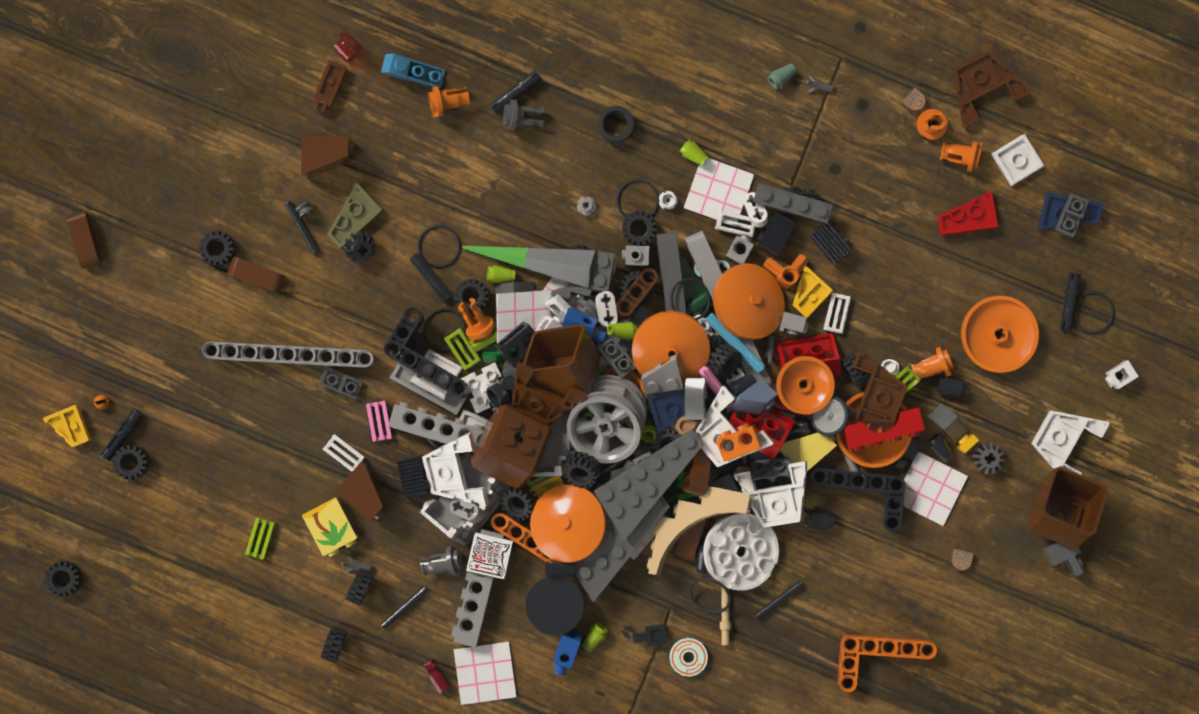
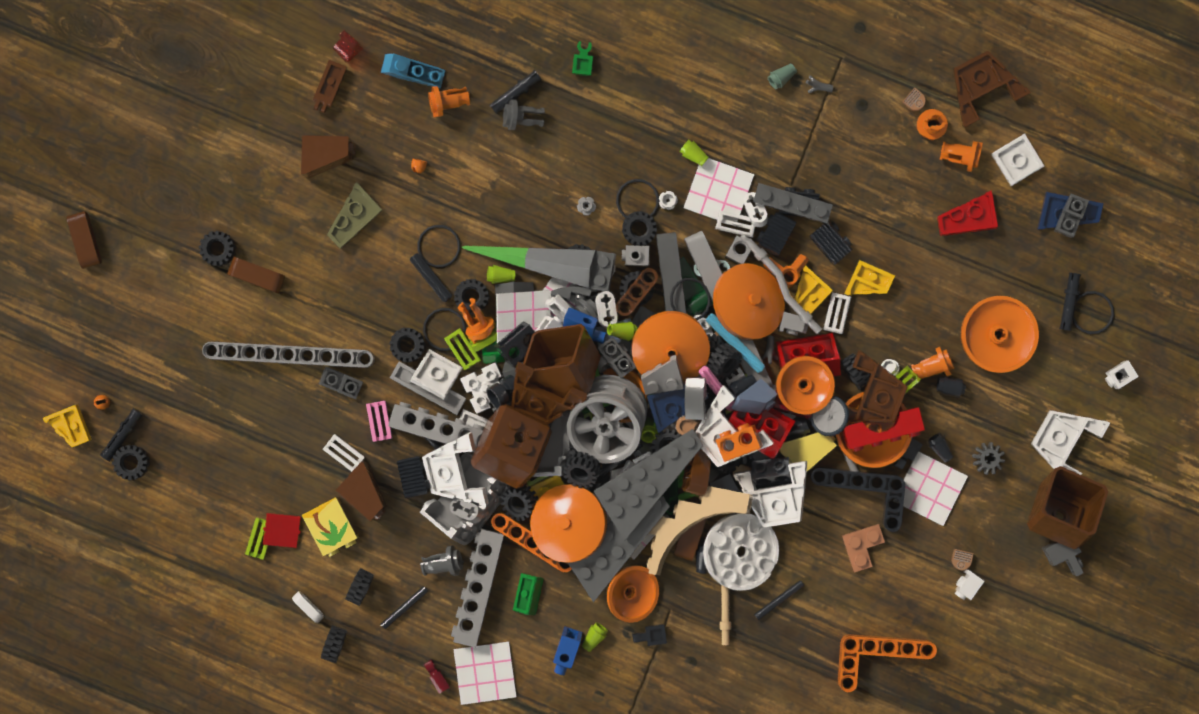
black tyre [44,561,83,597] -> none
black bar [284,201,319,254] -> none
dark grey bush [295,200,315,218] -> none
dark grey bar [341,554,371,573] -> none
black gear [343,231,377,264] -> none
black beam [384,307,470,399] -> none
white tile [466,532,513,579] -> none
black piece [526,577,584,635] -> none
black cone [545,560,574,579] -> none
black tyre [598,106,634,143] -> none
light aqua tile [669,637,708,677] -> none
black piece [689,577,731,613] -> none
black brick [805,509,835,530] -> none
dark grey slope [927,403,969,443] -> none
yellow plate [957,434,979,453] -> none
none -> red piece [263,513,300,548]
none -> white beam [292,591,324,623]
none -> orange hinge [411,158,427,173]
none -> green slope [513,573,544,615]
none -> green plate [572,41,593,76]
none -> orange dish [607,565,659,623]
none -> light grey bar [745,238,822,334]
none -> nougat plate [842,524,885,573]
none -> yellow wing [844,260,895,295]
none -> white brick [955,569,984,600]

